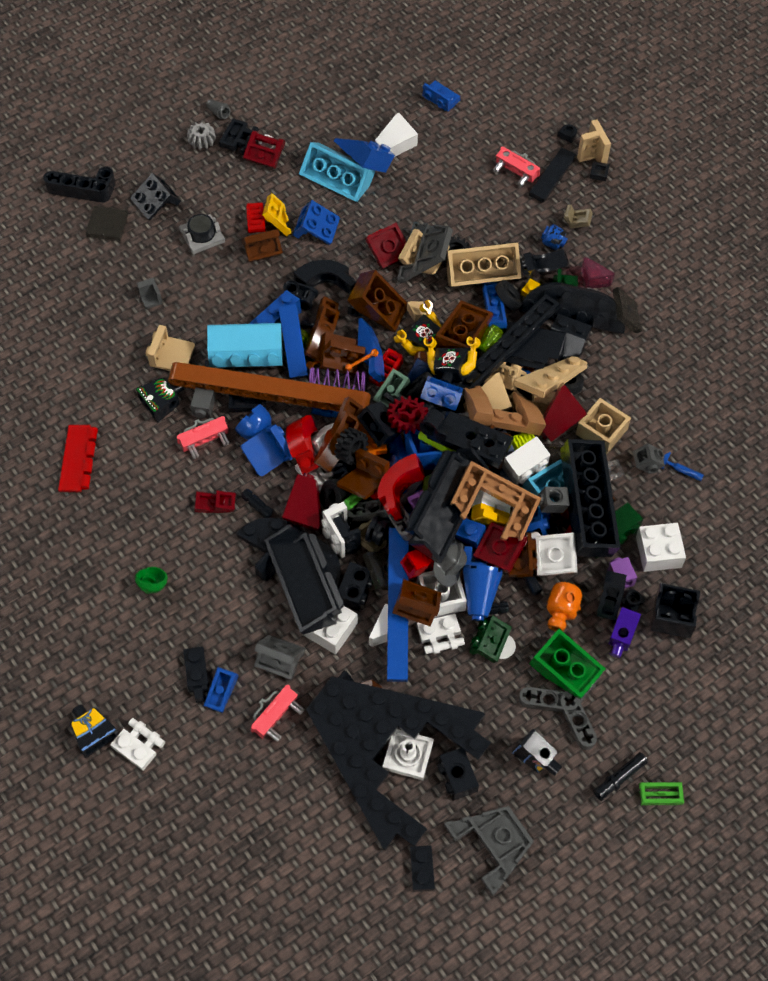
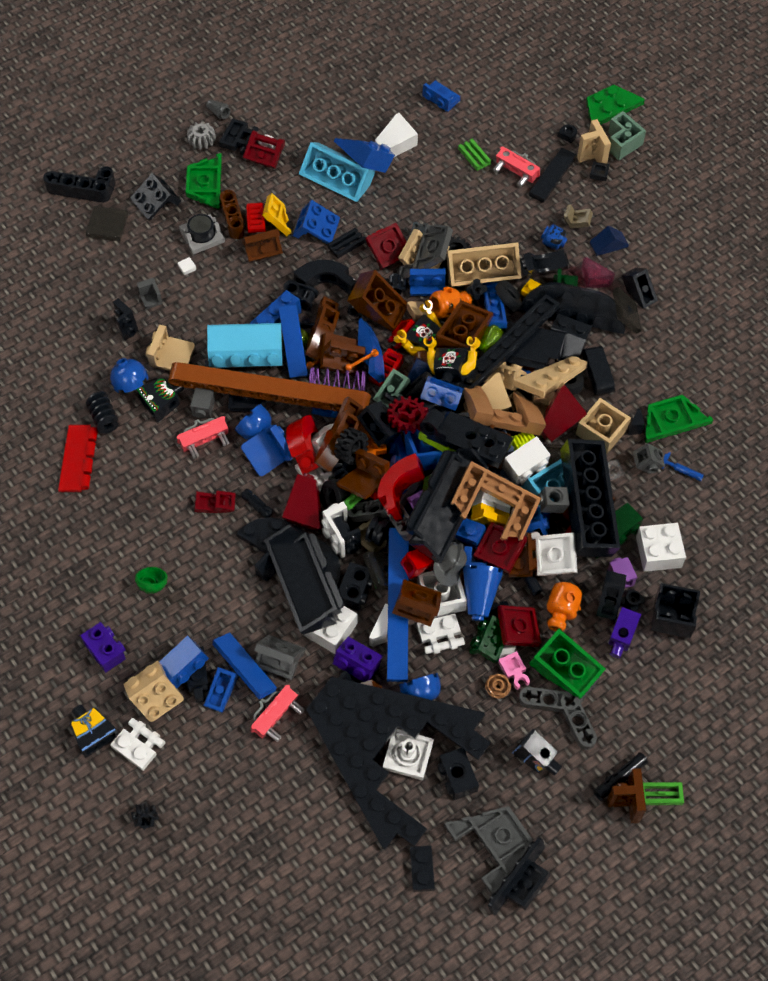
none -> dark purple brick [80,622,126,673]
none -> black piece [86,391,119,434]
none -> blue cylinder [110,358,149,393]
none -> black bracket [113,298,139,341]
none -> tan bracket [123,661,184,722]
none -> black gear [131,801,159,830]
none -> brick [159,635,209,688]
none -> white piece [178,257,196,275]
none -> green wing [186,153,222,209]
none -> blue tile [212,632,277,699]
none -> reddish brown beam [220,190,244,239]
none -> black tile [328,228,366,258]
none -> dark purple brick [332,636,383,682]
none -> black gear [385,273,406,295]
none -> red plate [388,318,415,349]
none -> blue cylinder [399,673,441,700]
none -> blue bracket [409,268,446,296]
none -> orange piece [429,287,472,319]
none -> bright green tile [458,139,491,171]
none -> black plate [466,279,487,300]
none -> medium nougat plate [485,674,511,699]
none -> black bracket [488,837,550,916]
none -> dark red tile [497,605,542,647]
none -> bright pink plate [498,651,530,690]
none -> black beam [583,346,615,395]
none -> green wing [586,85,645,125]
none -> dark blue slope [590,226,629,256]
none -> reddish brown bracket [607,768,646,823]
none -> sand green brick [608,111,646,161]
none -> black slope [621,268,658,309]
none -> black slope [628,409,645,435]
none -> green wing [645,395,713,443]

